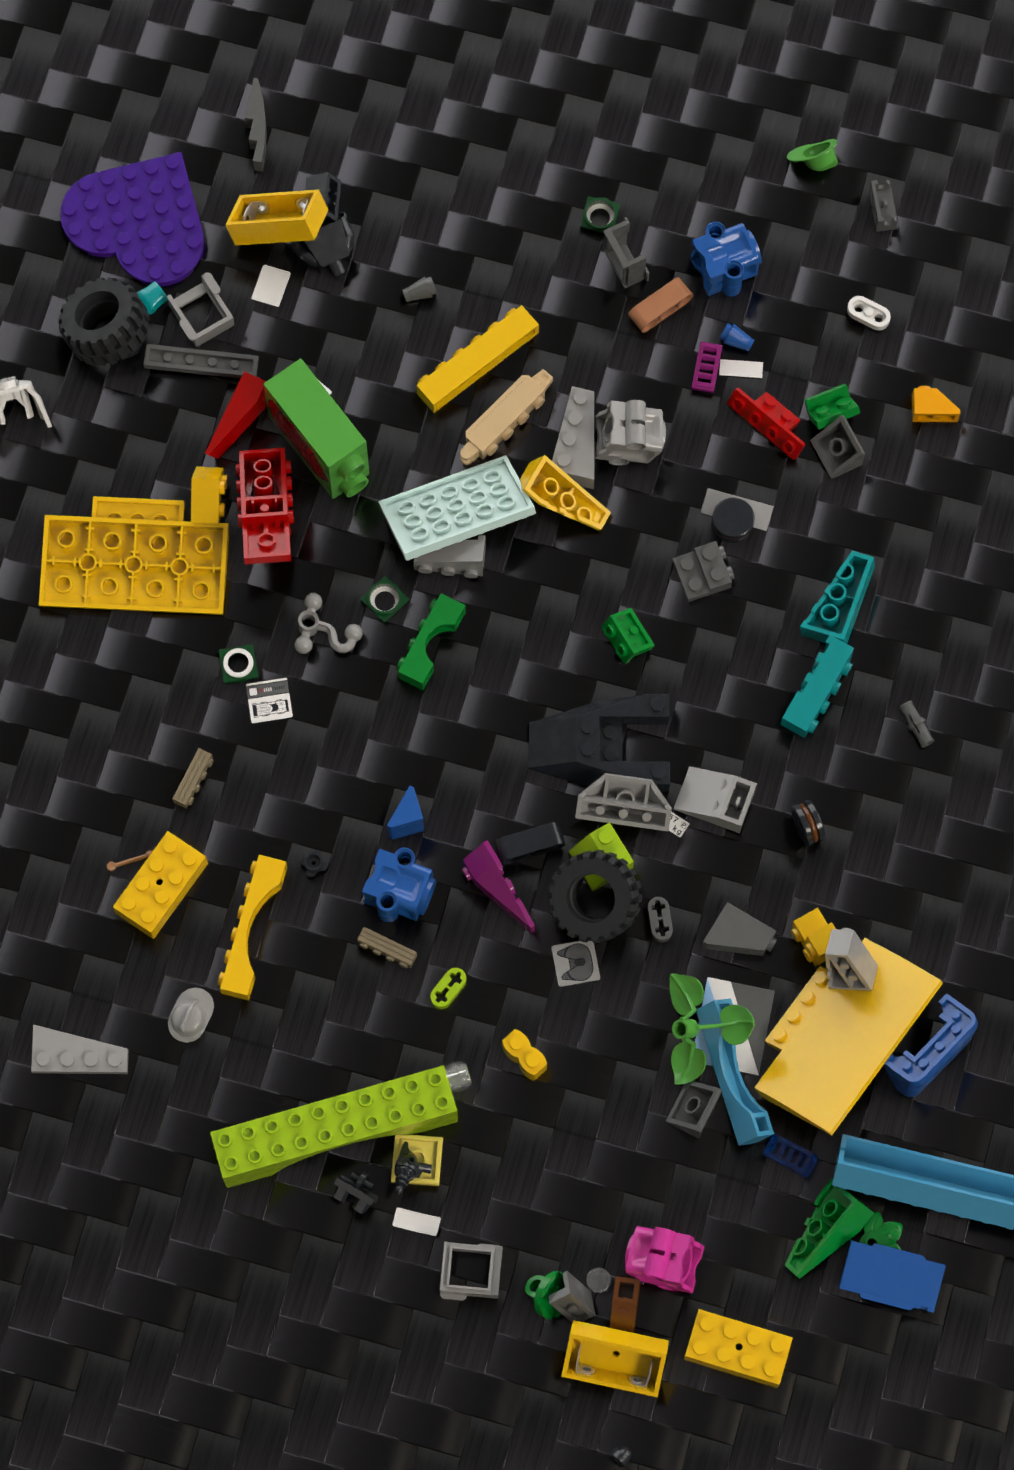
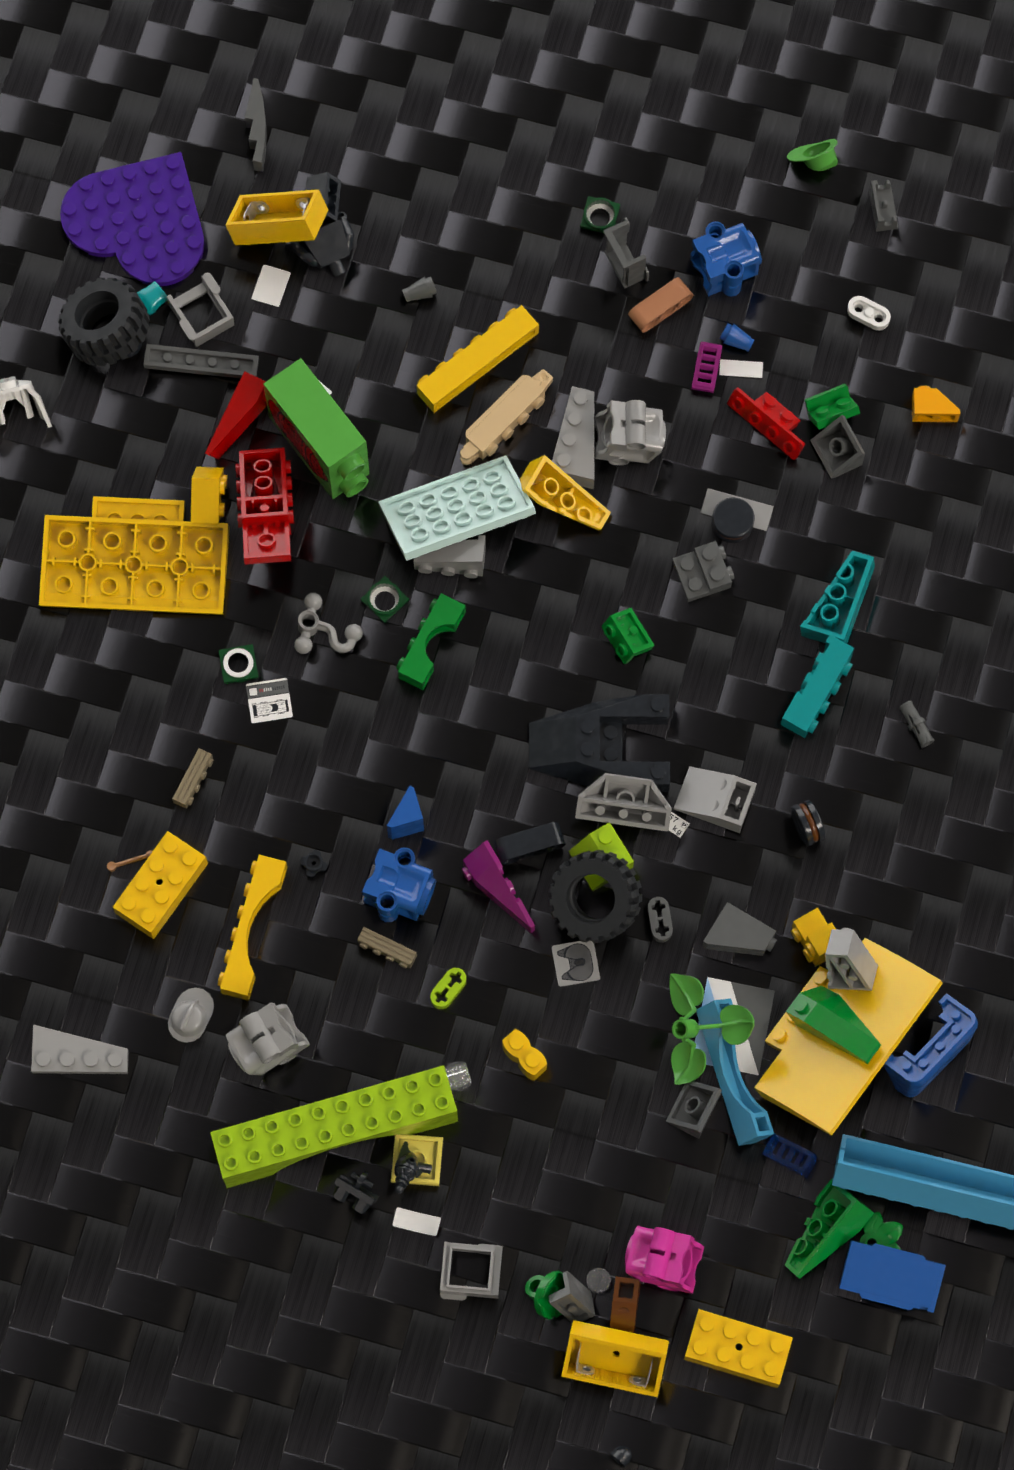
none -> light grey piece [226,1003,310,1075]
none -> green wedge [786,986,881,1064]

